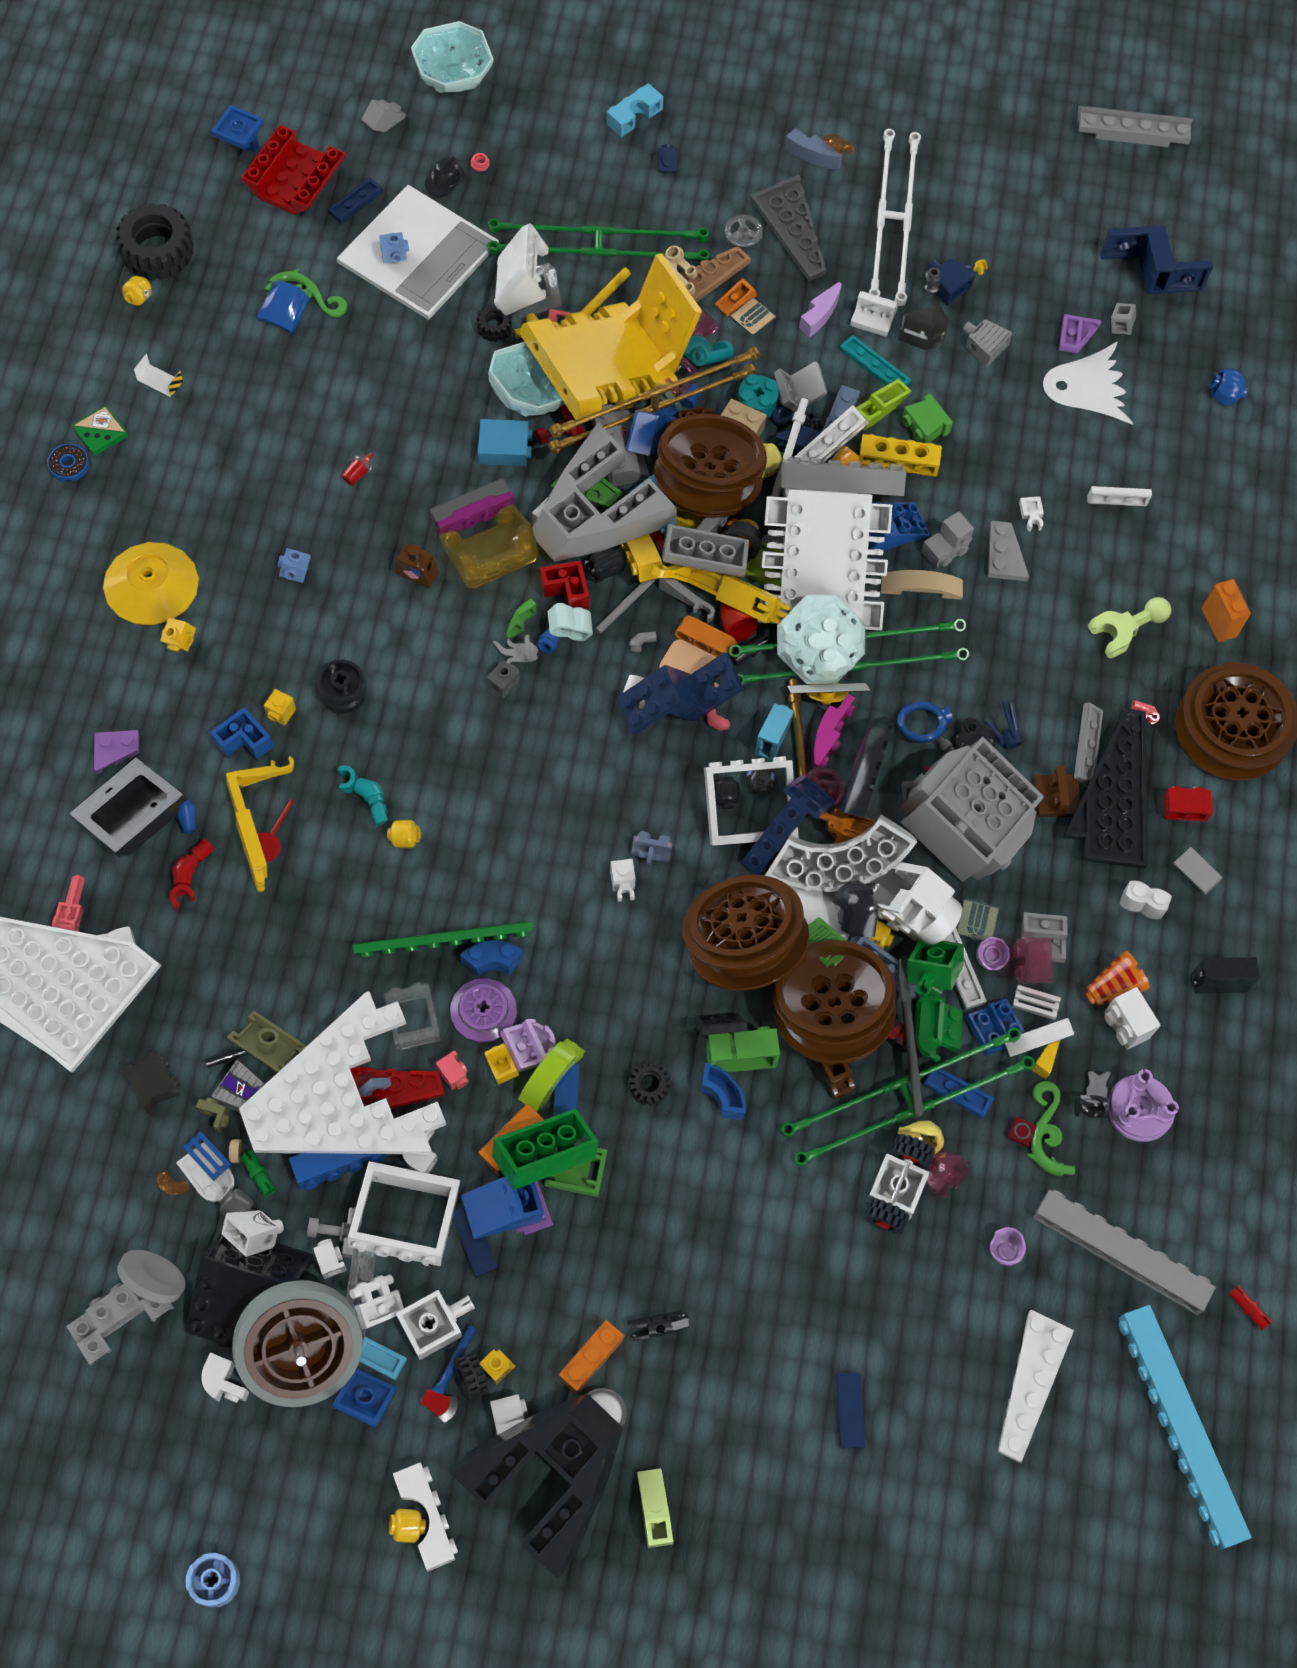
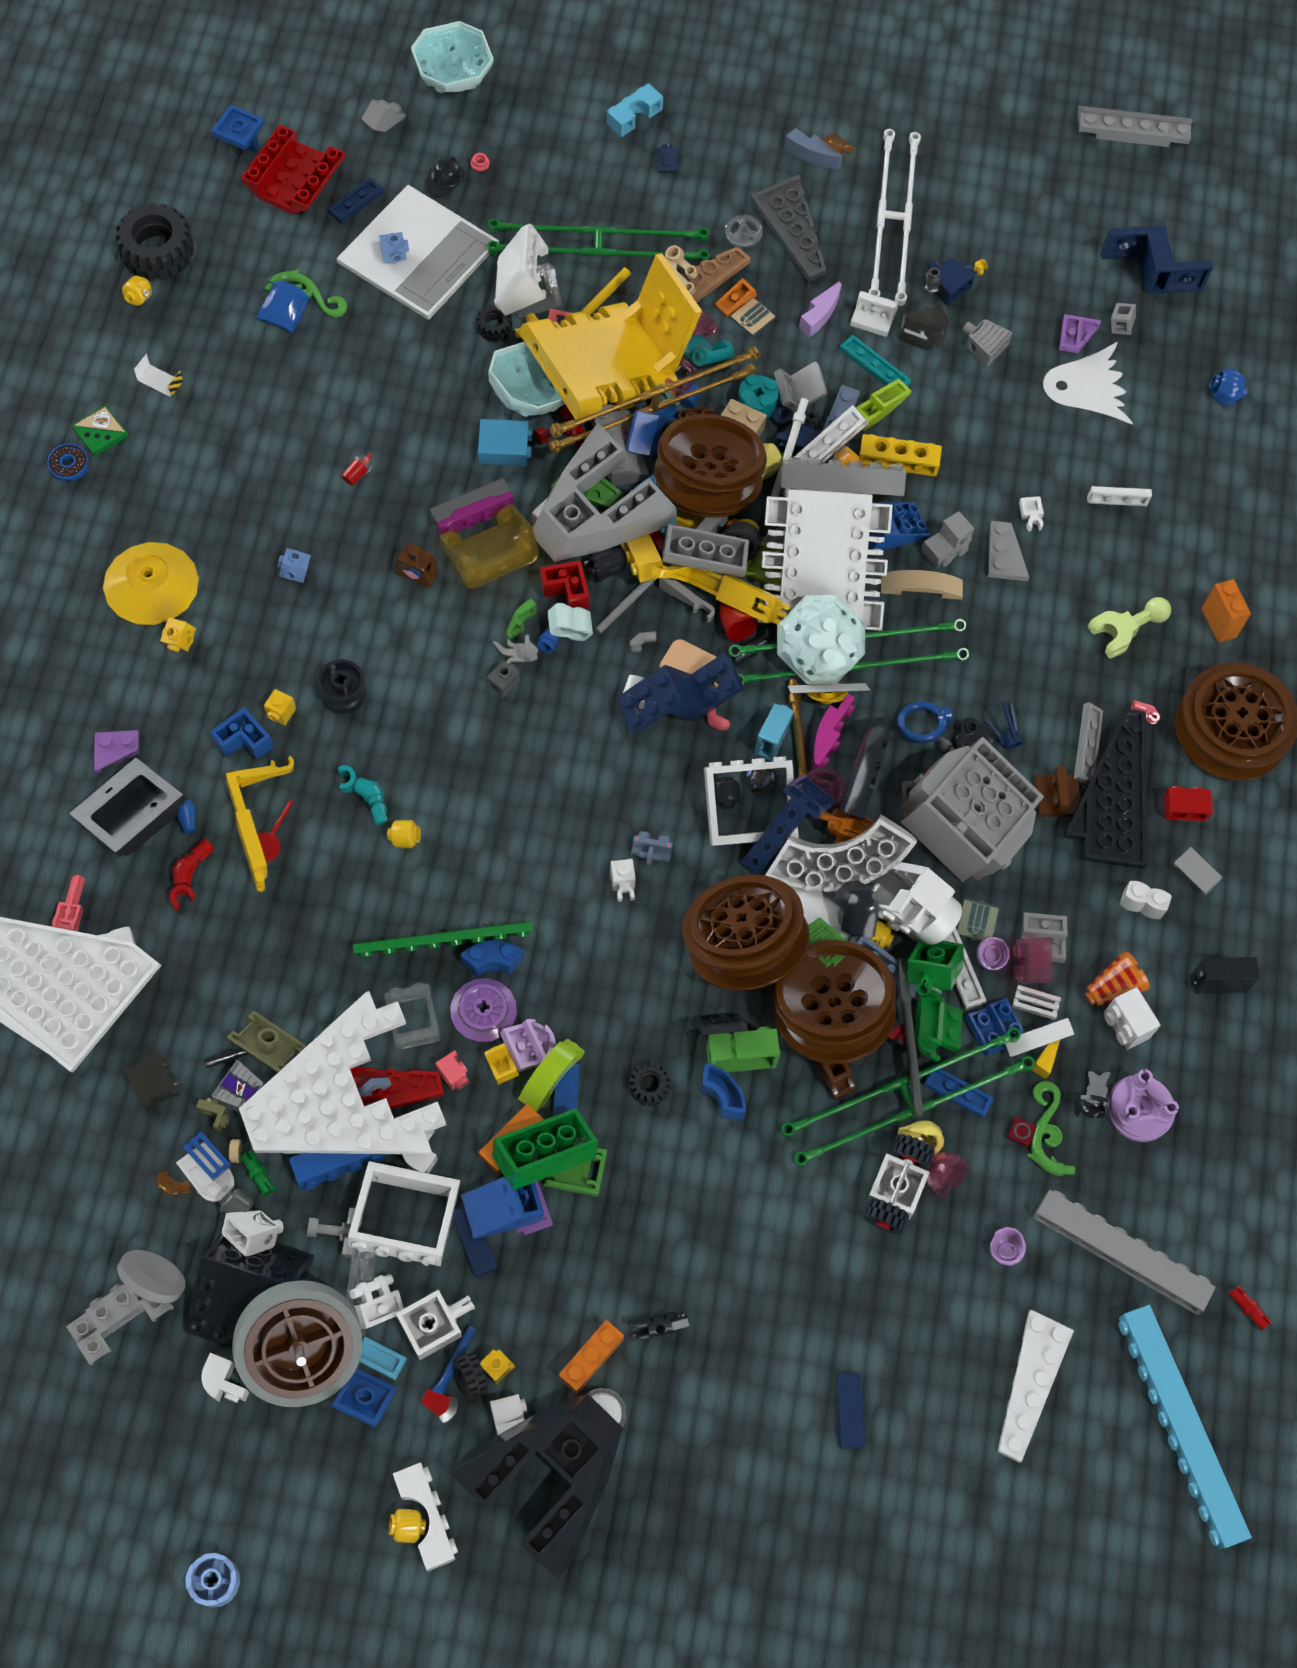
white brick [313,1239,347,1279] -> none
yellowish green slope [637,1469,673,1548] -> none
orange beam [675,615,737,657] -> none
bright green hips [902,394,953,443] -> none

